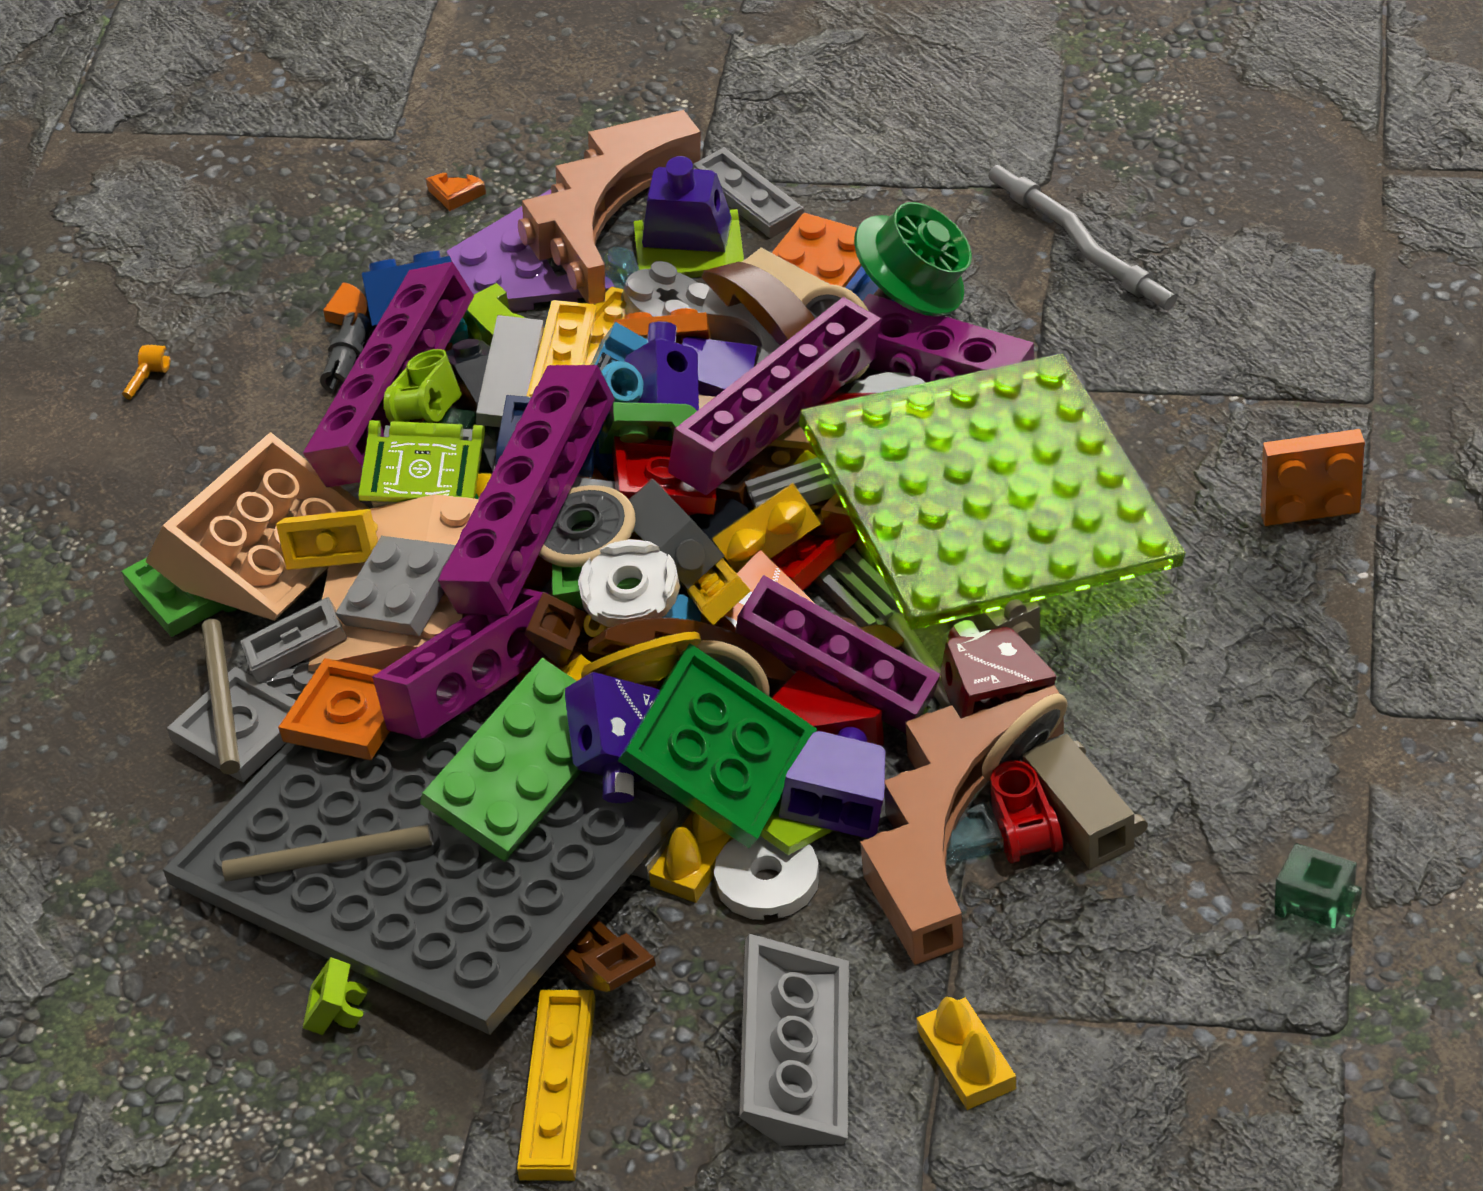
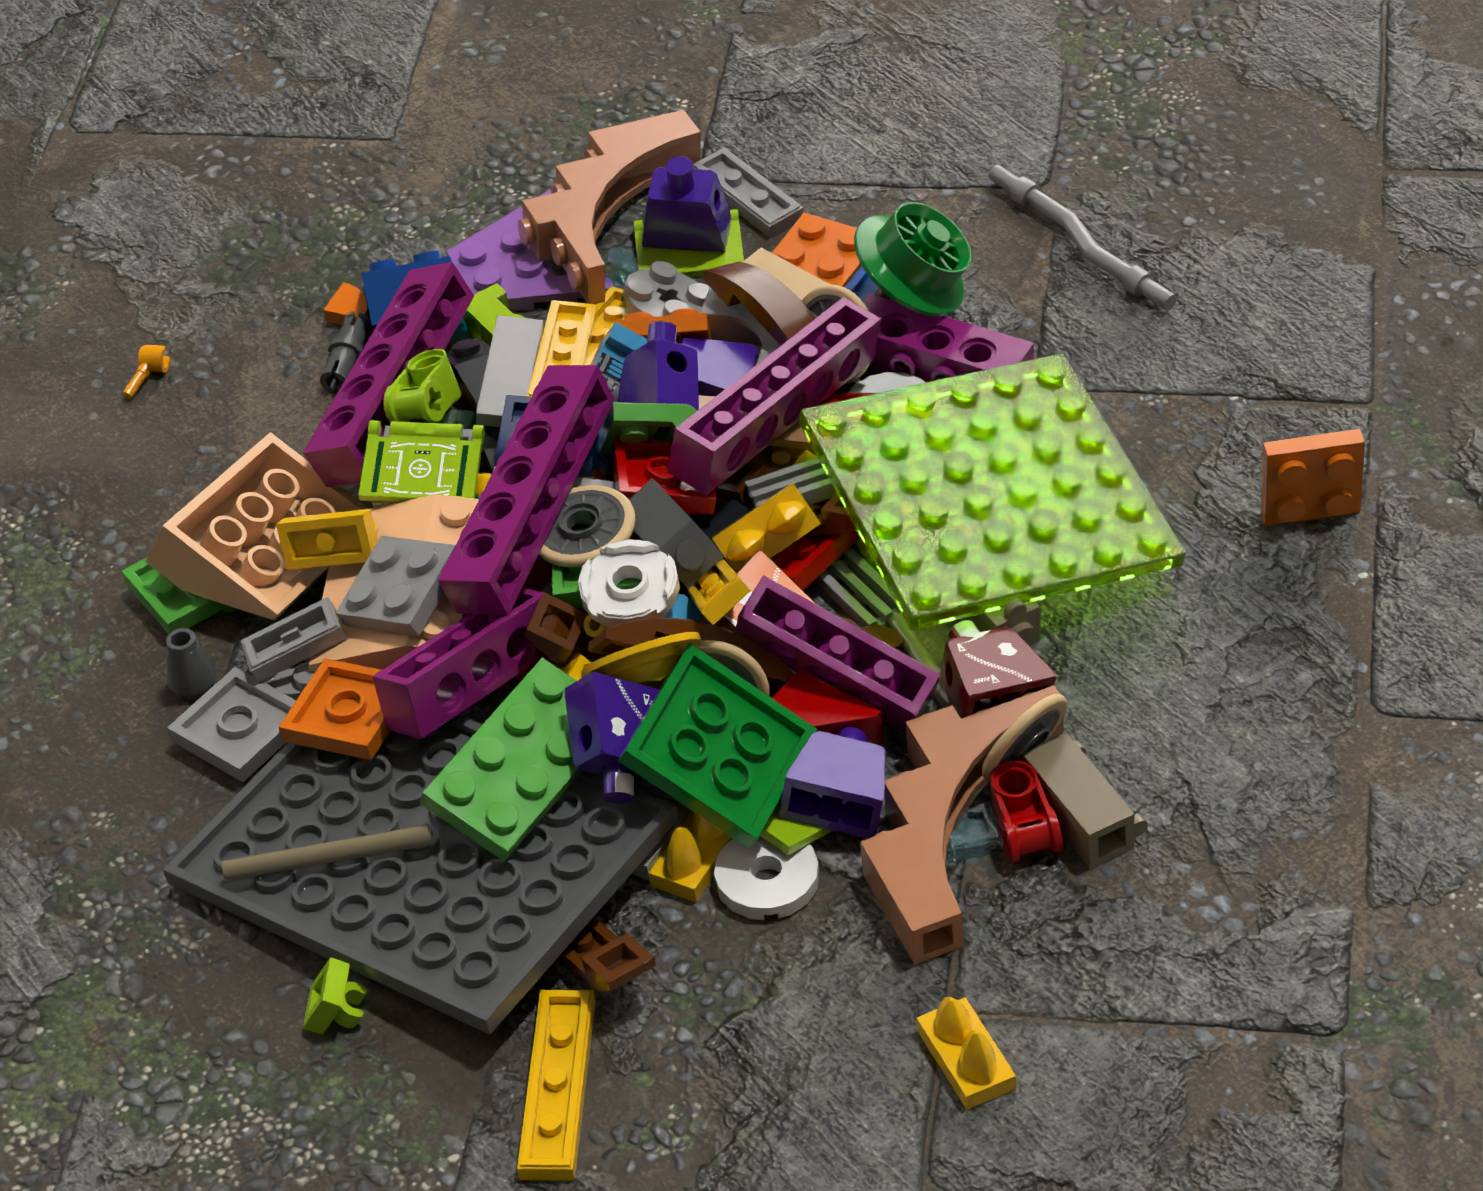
dark tan bar [202,619,240,774] -> none
orange tile [426,173,486,211] -> none
medium azure cone [601,361,644,403] -> none
light grey slope [739,934,849,1146] -> none
clear green brick [1274,843,1362,929] -> none
none -> dark grey cone [166,628,216,701]

